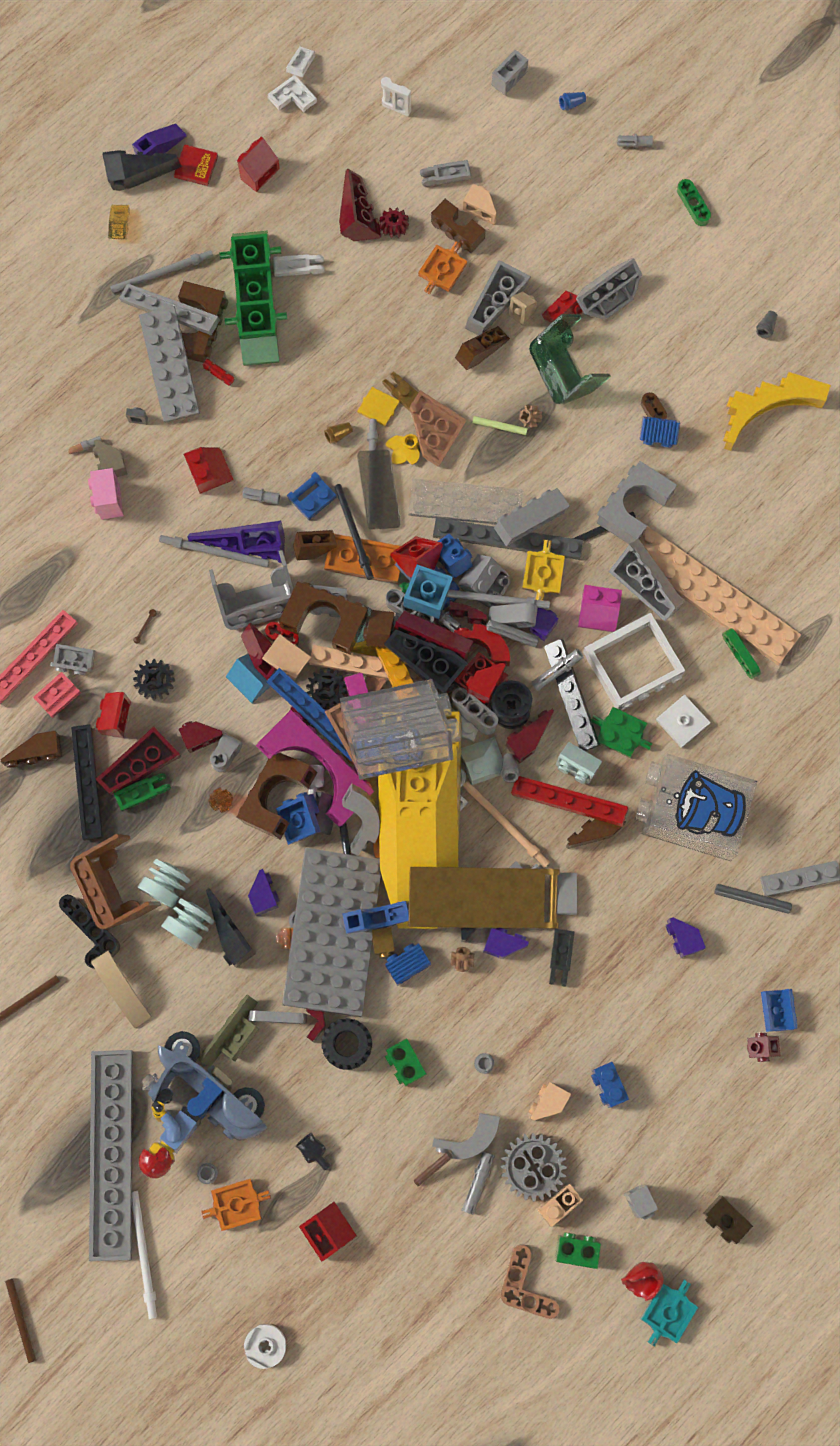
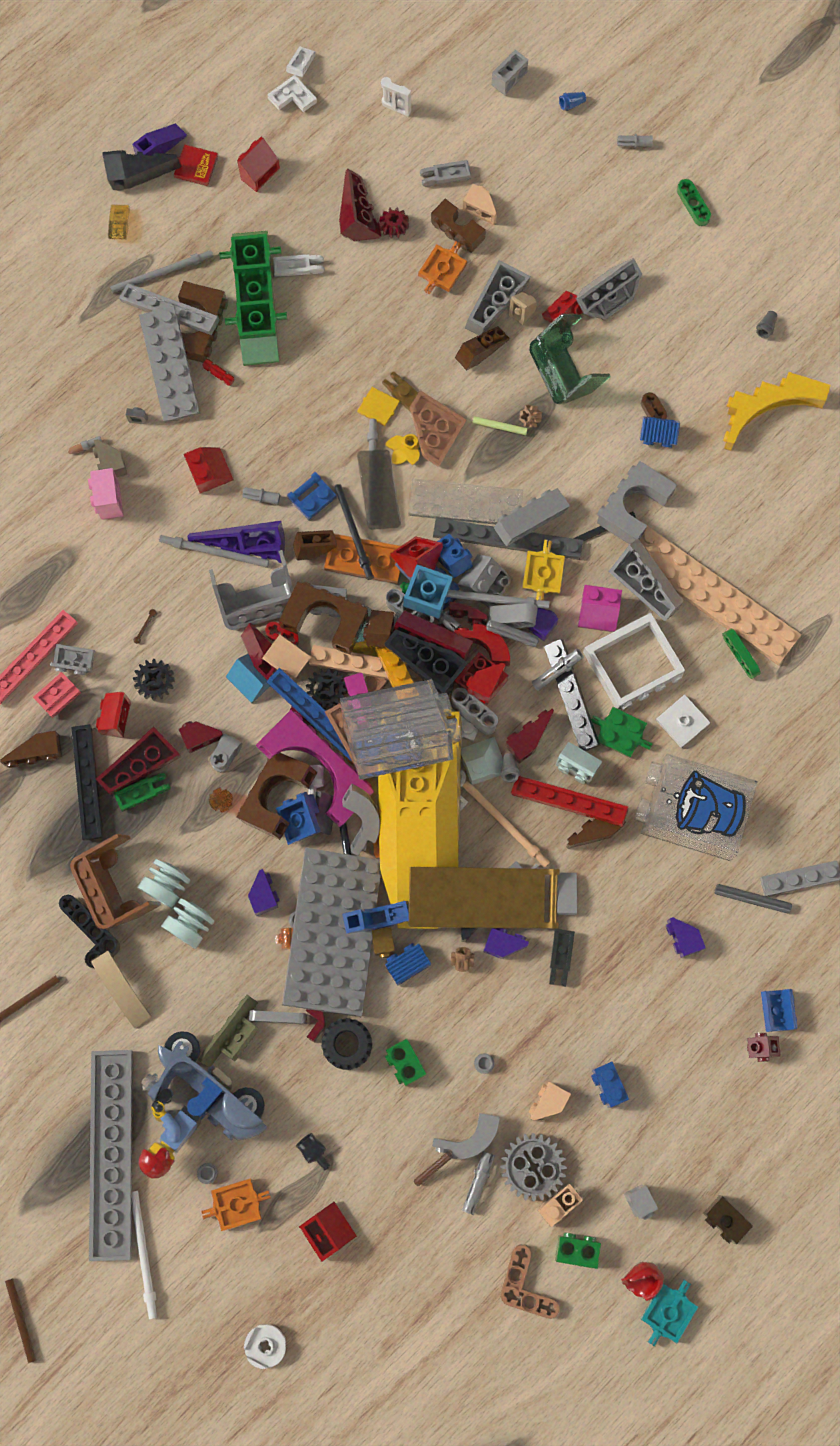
black wedge [206,888,255,968] -> none
pearl gold cone [324,422,353,444] -> none
black wheel [491,680,533,729] -> none

